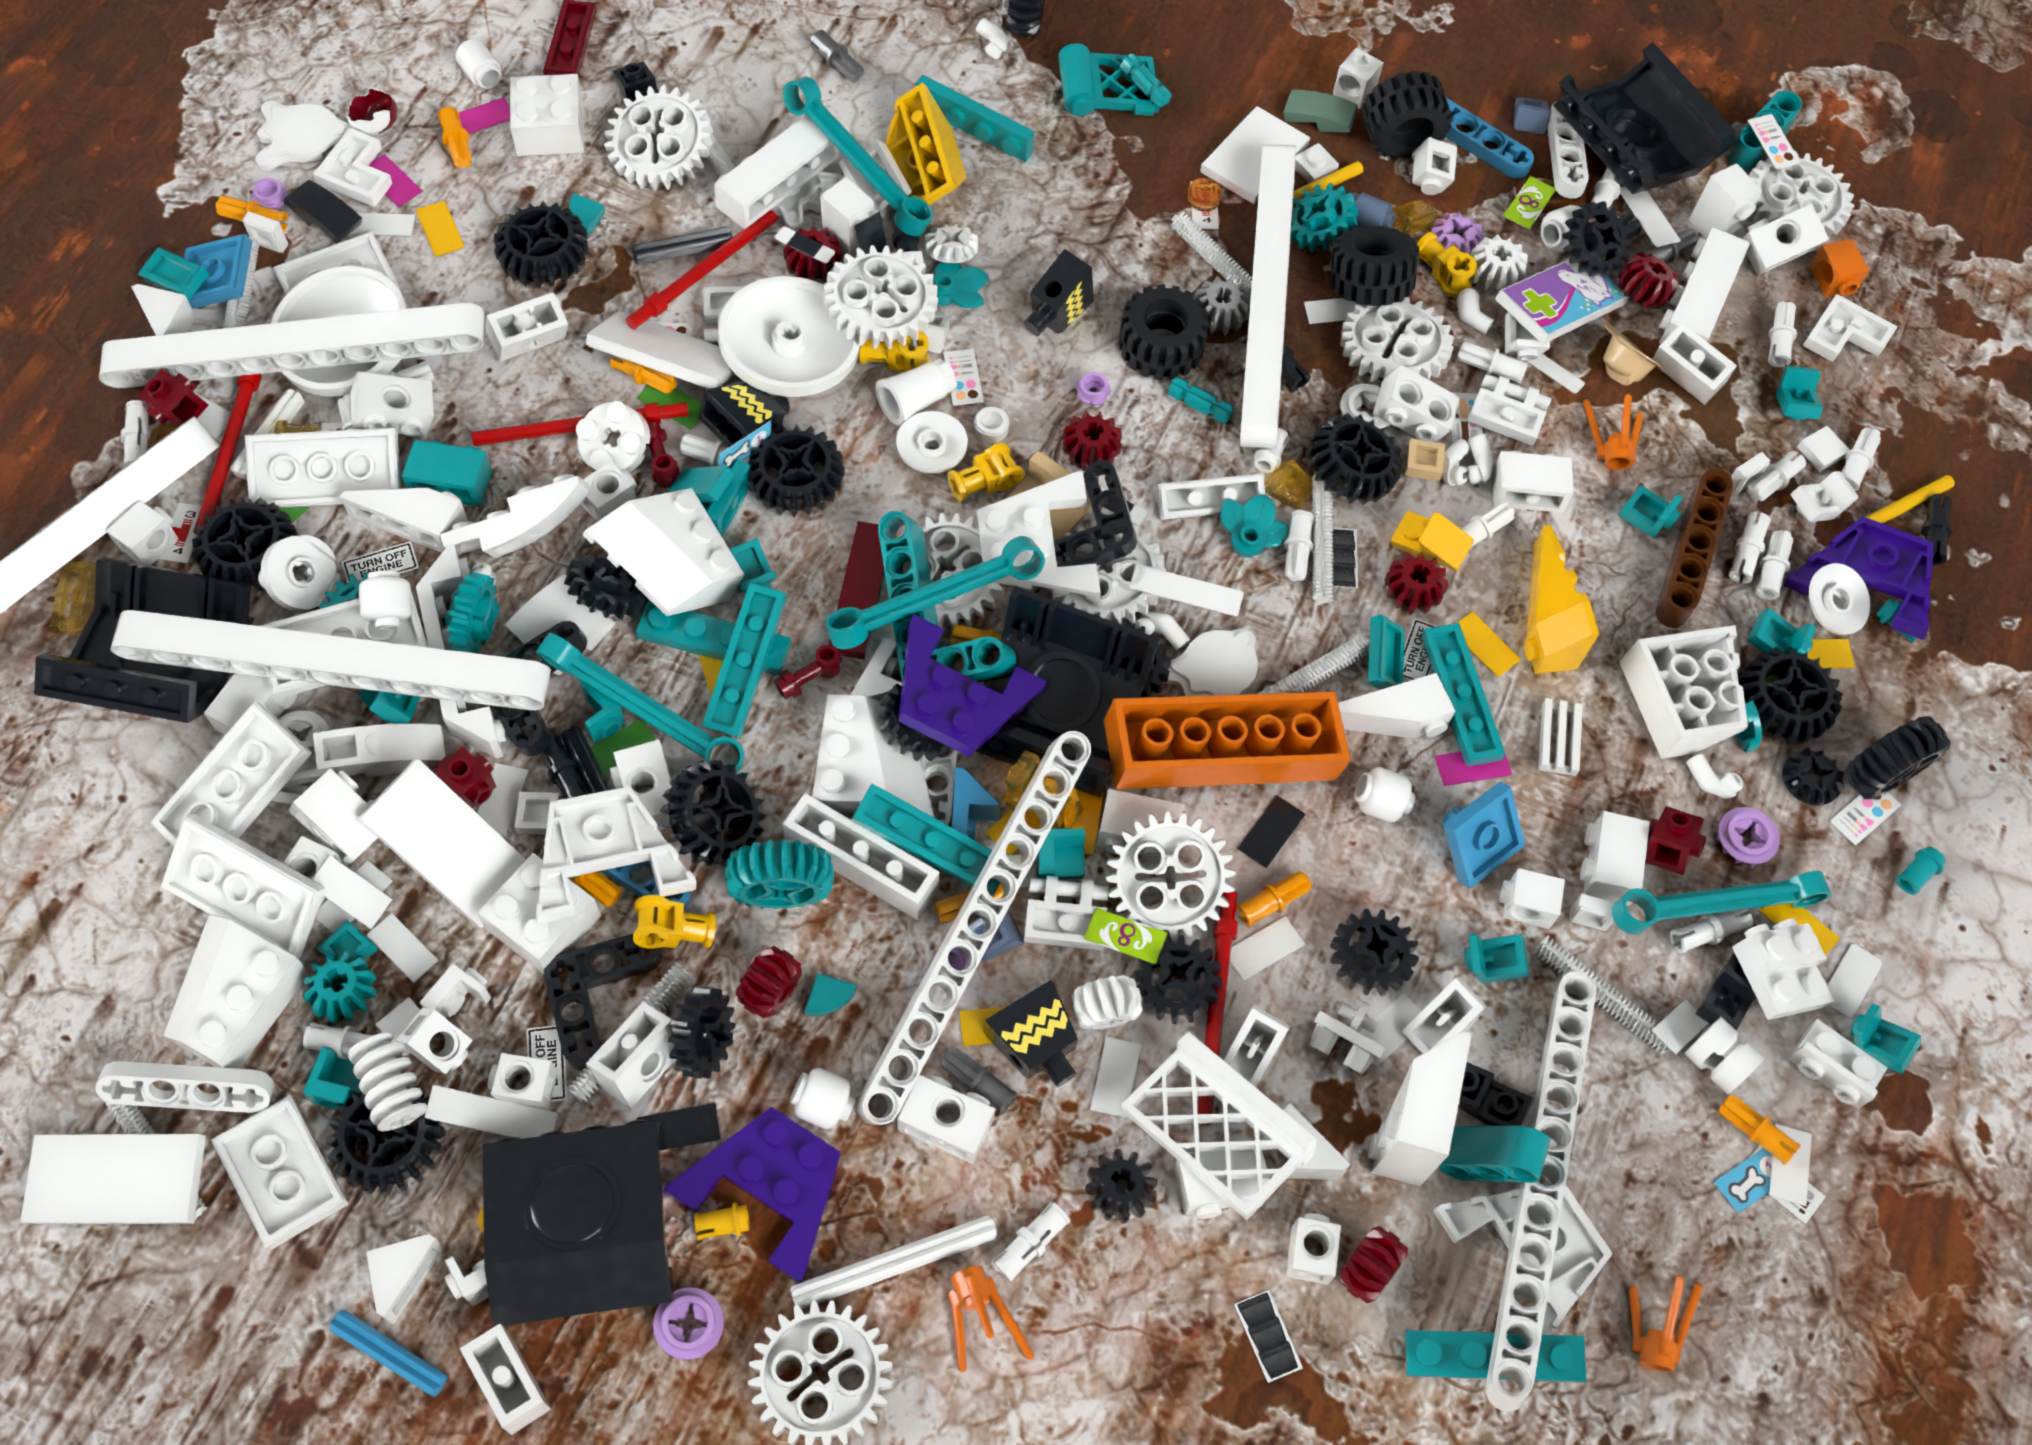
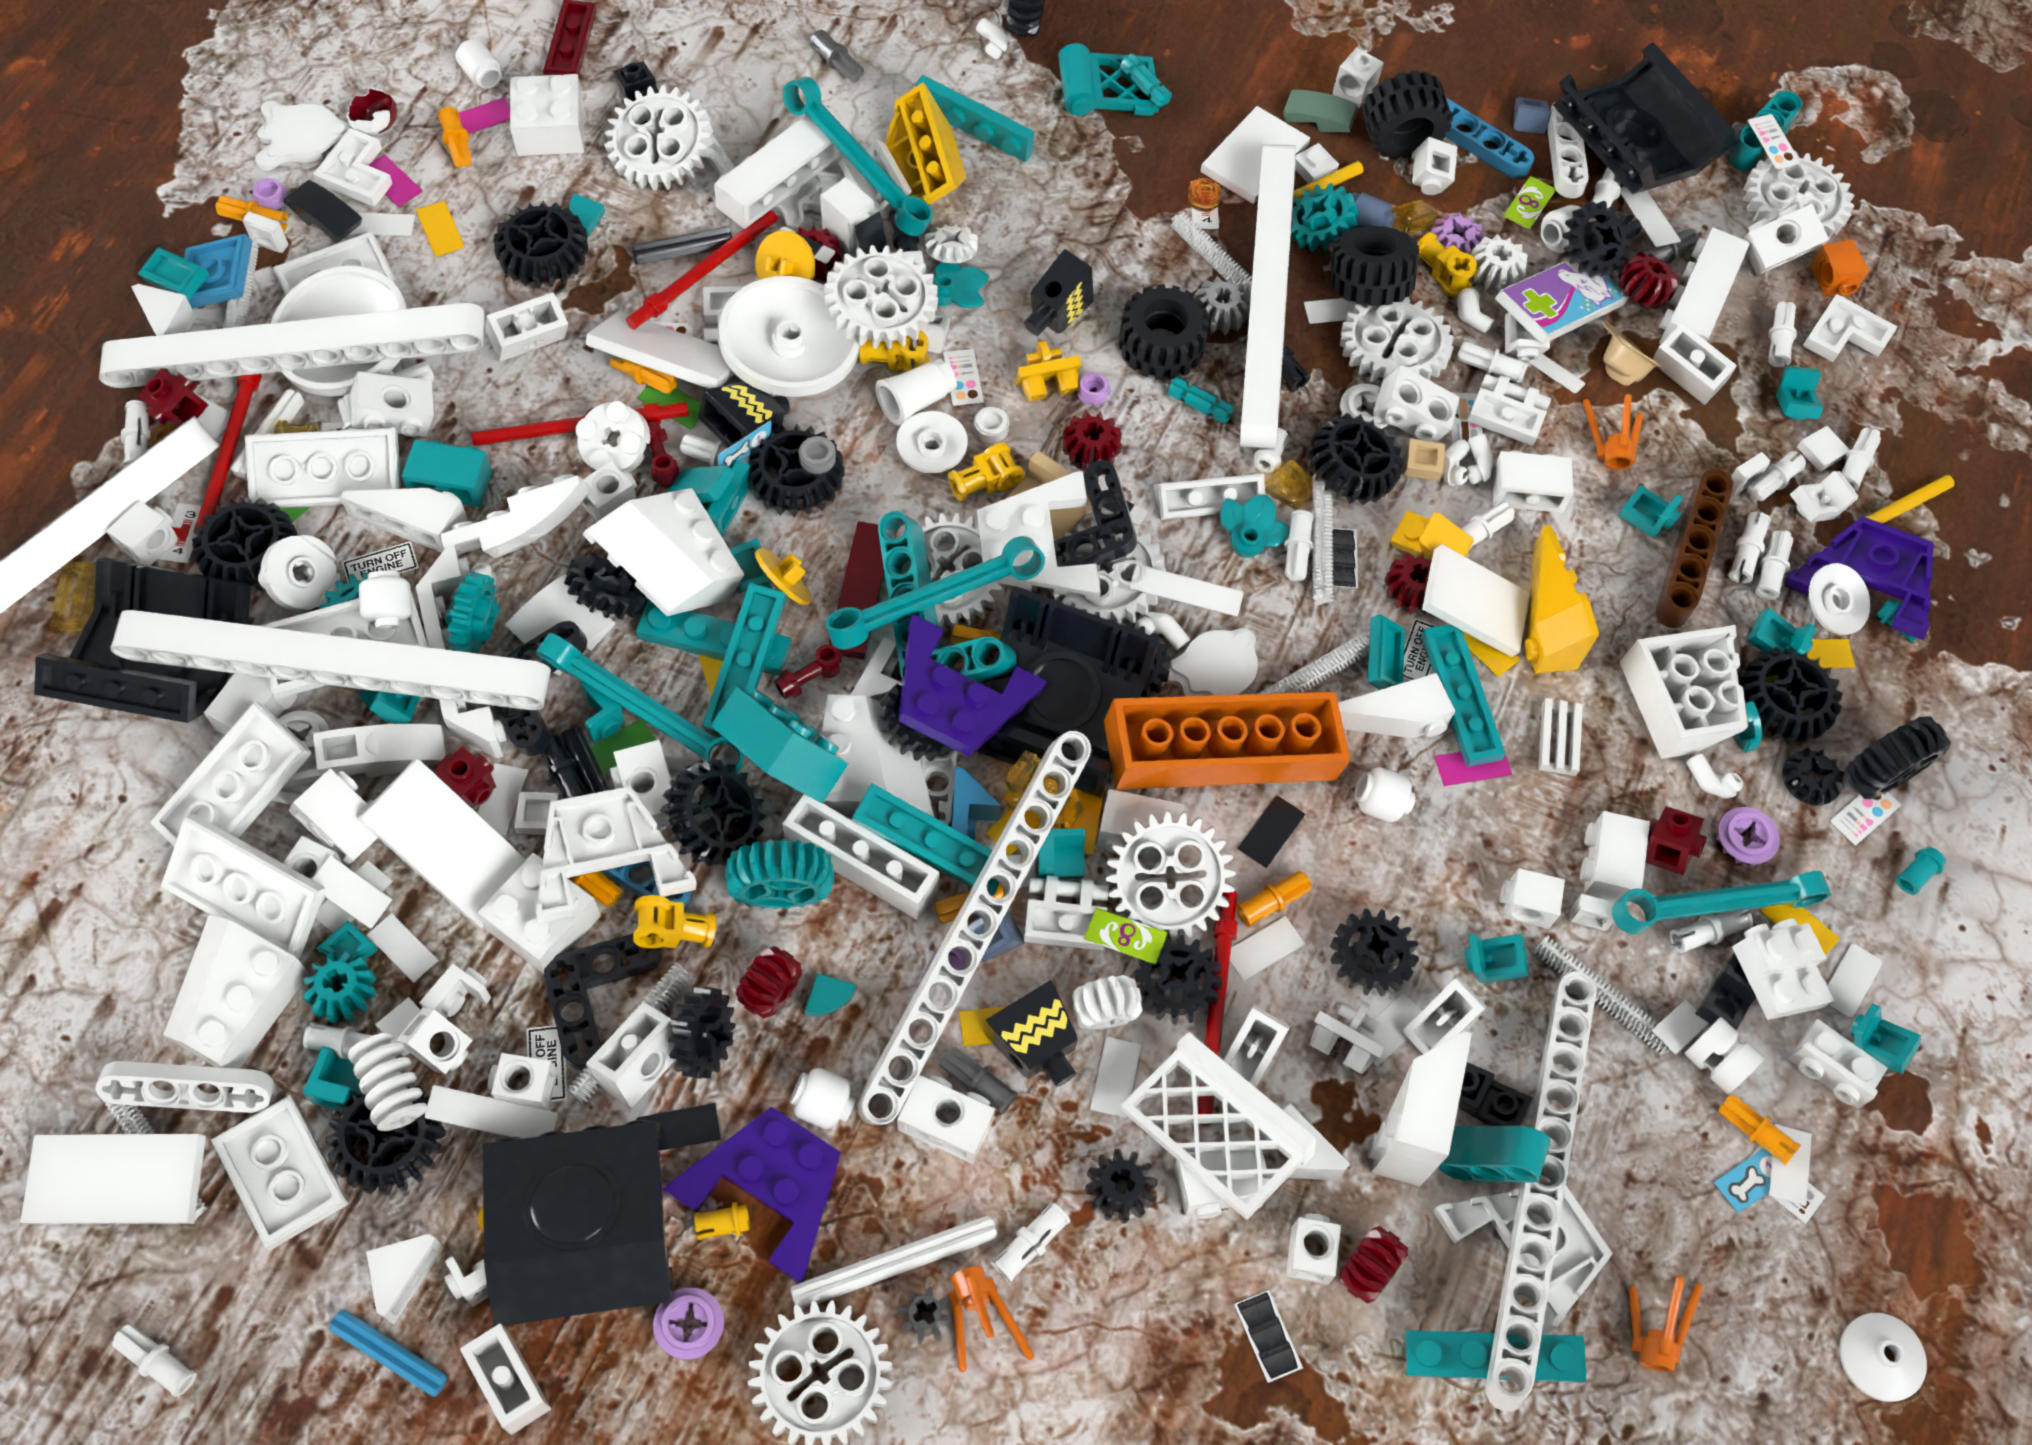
dark azure tile [1443,782,1526,889] -> none
white brick [1689,163,1762,239] -> none
black pin [1921,494,1953,565] -> none
none -> white axle [112,1324,197,1397]
none -> teal brick [711,686,848,803]
none -> yellow piece [755,230,815,280]
none -> yellow piece [755,547,812,606]
none -> light grey tile [799,436,836,474]
none -> dark grey gear [898,1286,952,1345]
none -> yellow hips [1014,340,1082,402]
none -> white tile [1422,544,1530,657]
none -> white dish [1839,1313,1927,1402]

